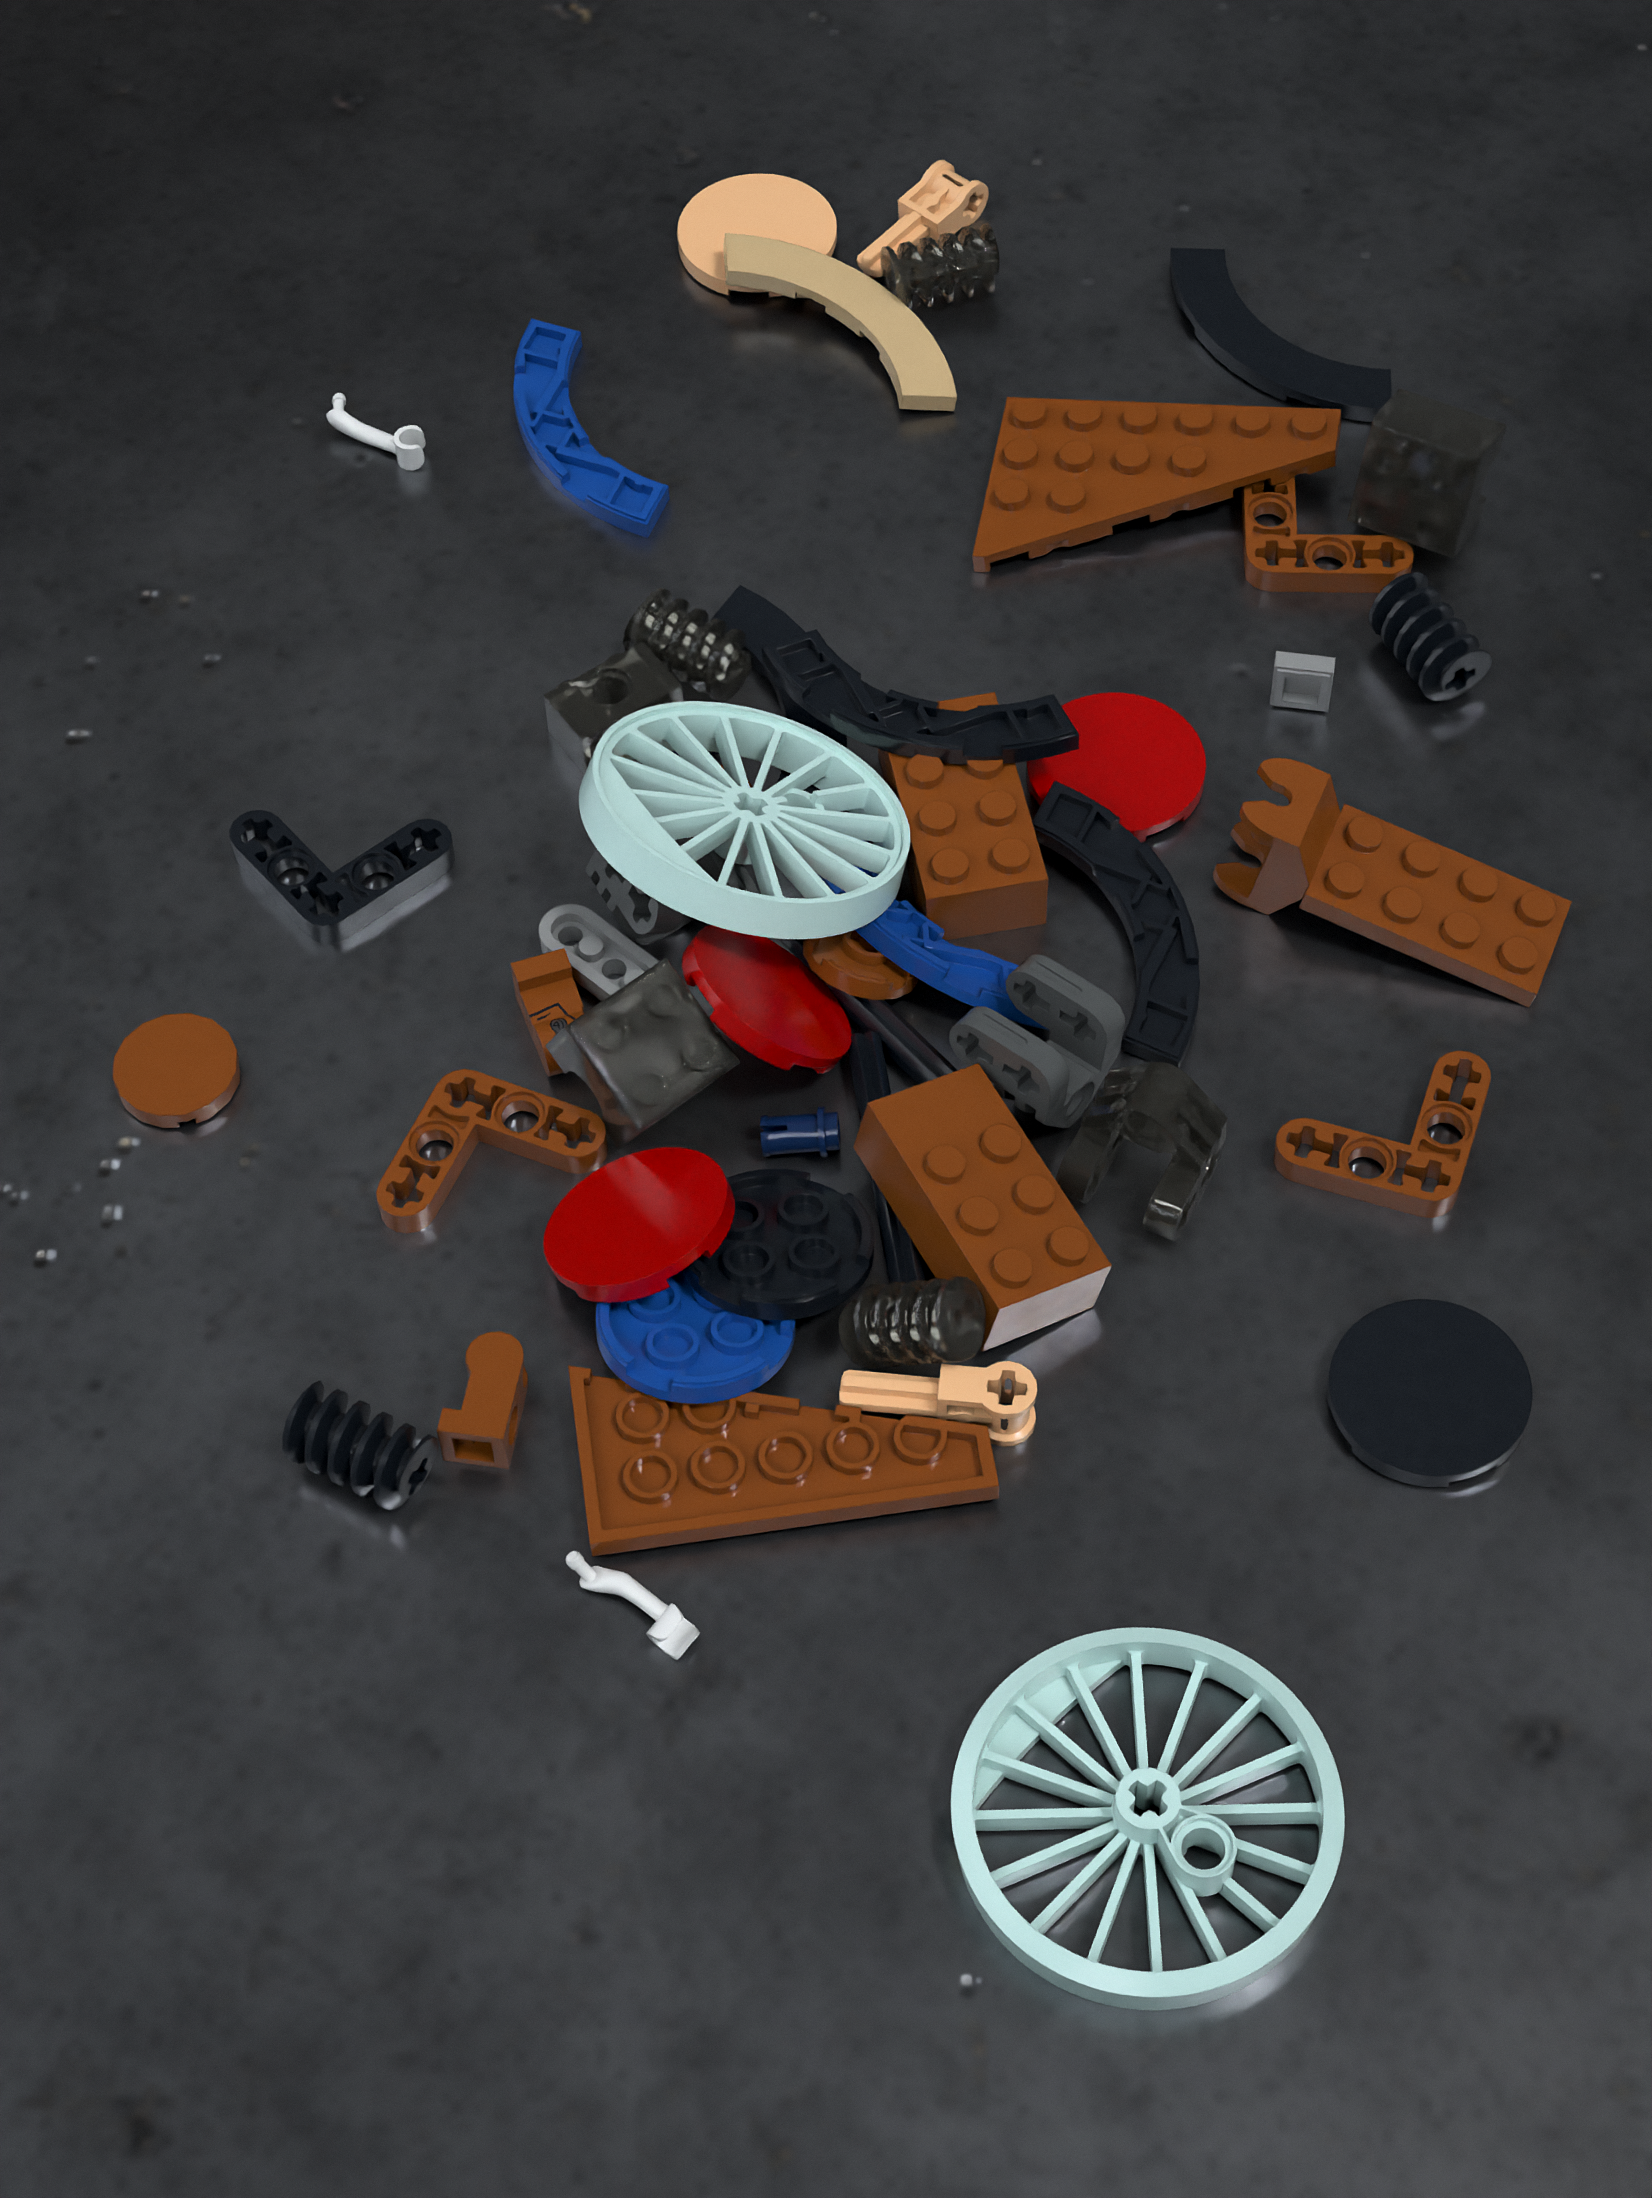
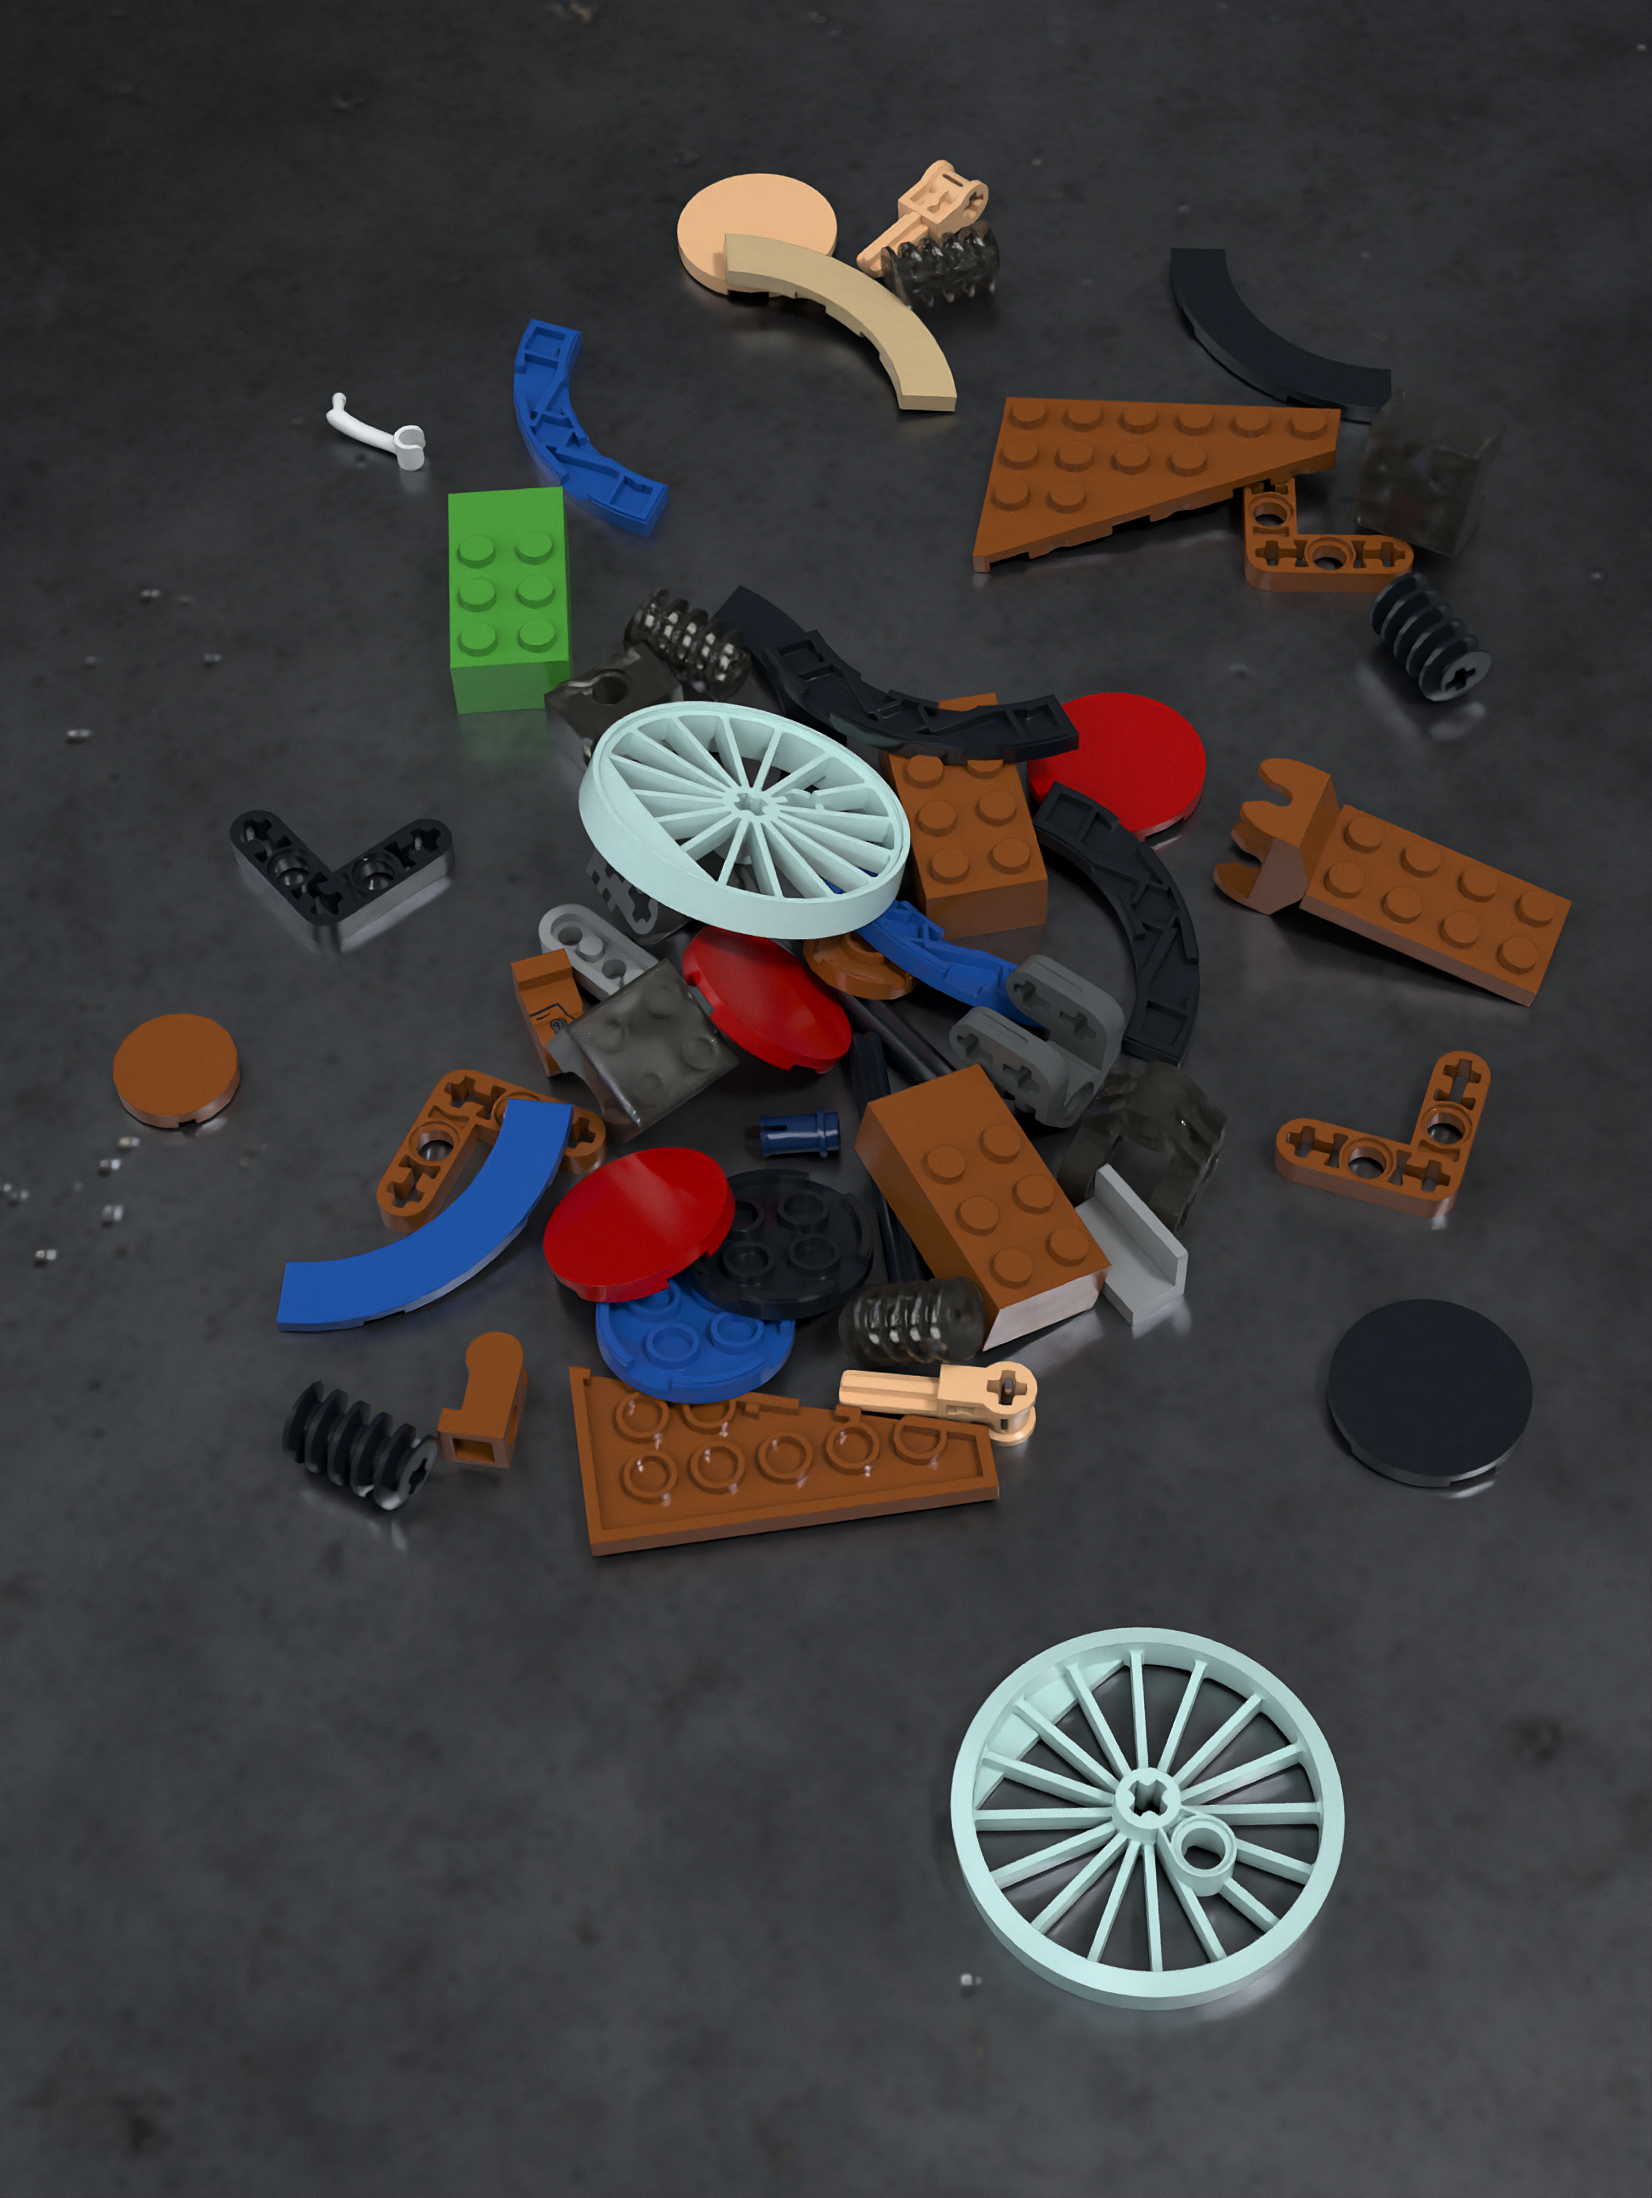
white piece [566,1551,700,1660] -> none
light grey tile [1270,651,1336,712] -> none
none -> blue tile [276,1099,574,1332]
none -> bright green brick [448,486,575,714]
none -> light grey panel [1074,1164,1188,1326]

